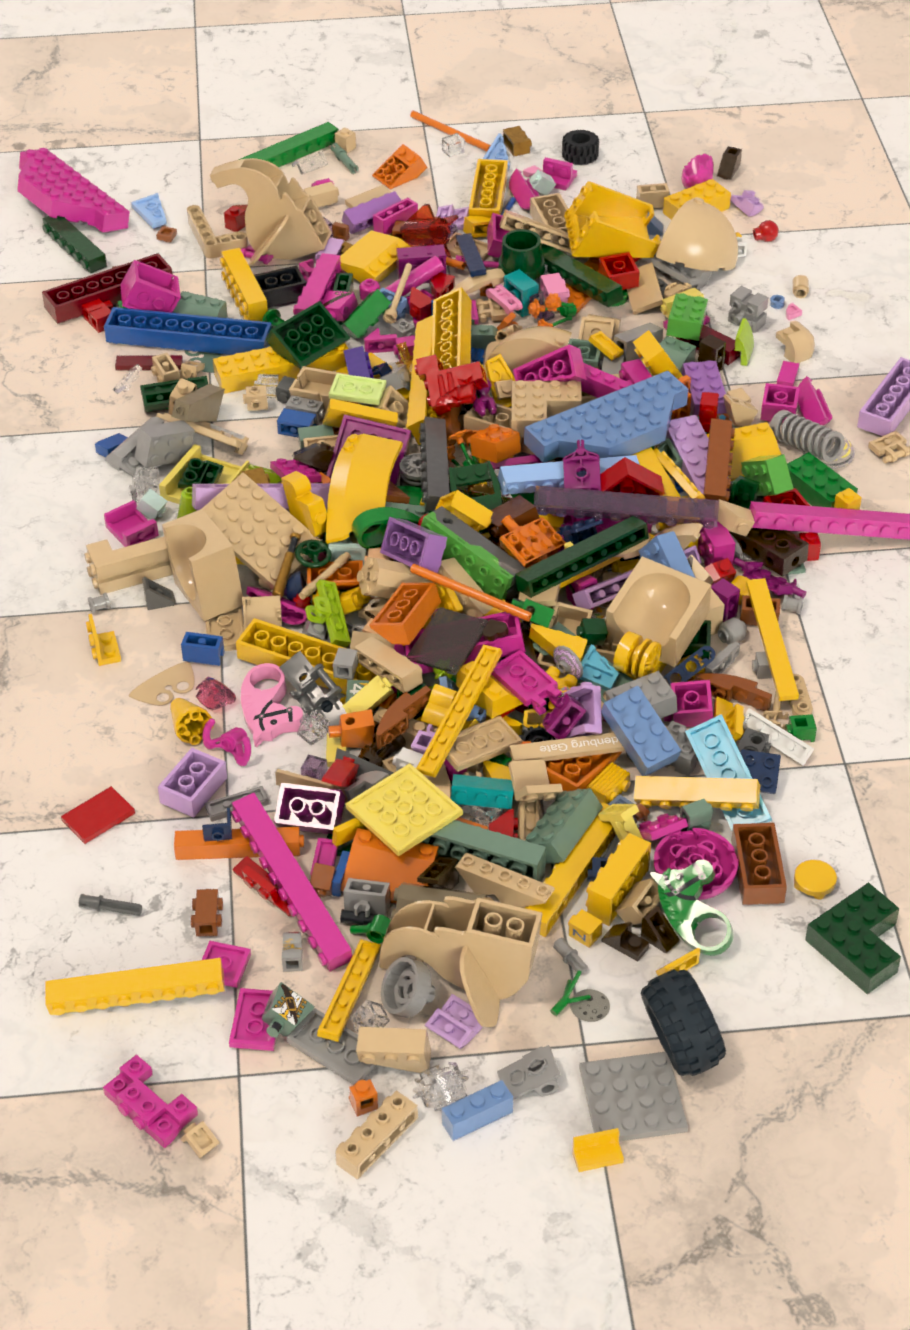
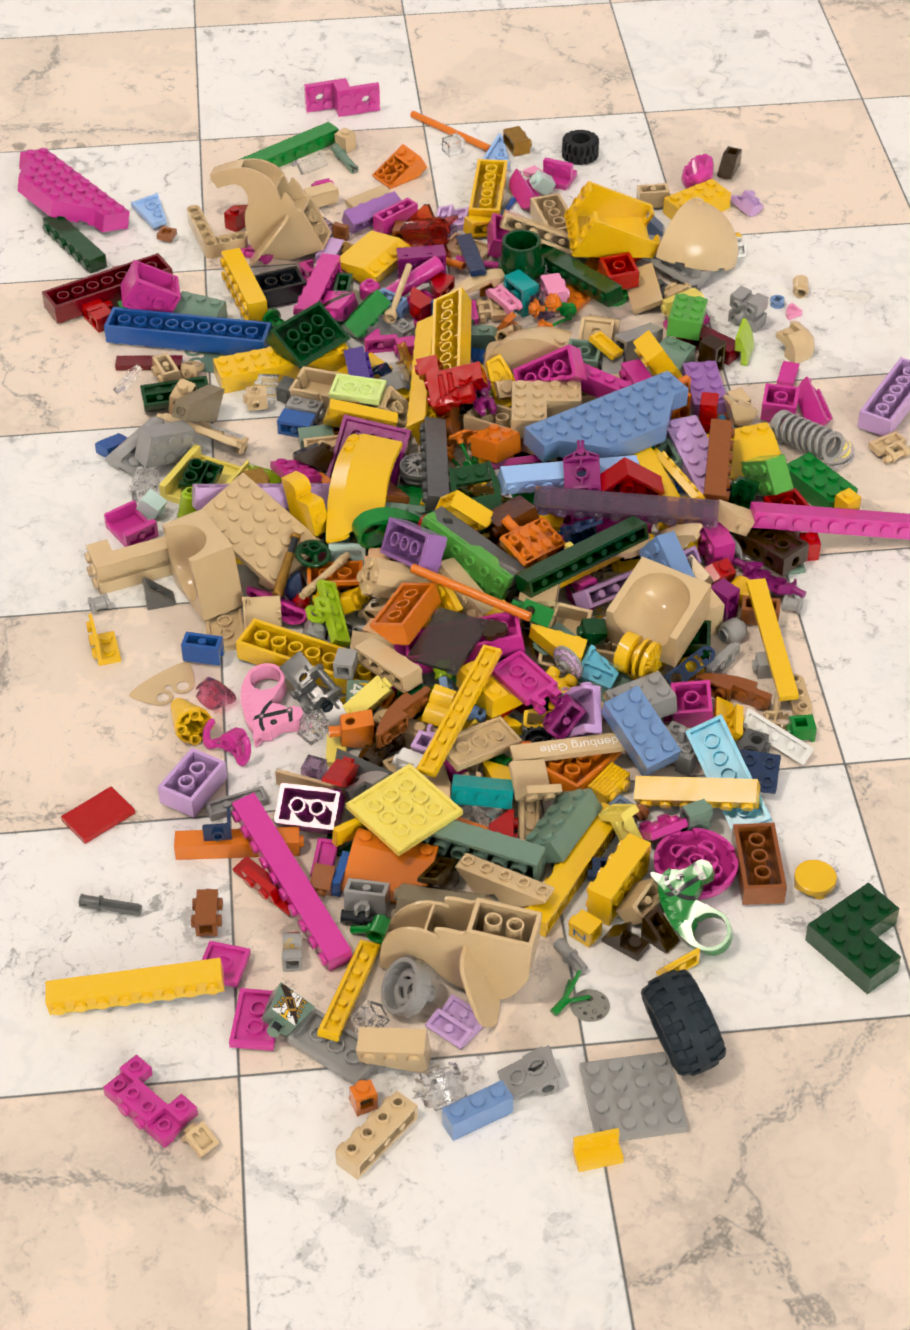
red piece [753,220,779,242] -> none
none -> dark pink bracket [304,78,380,117]

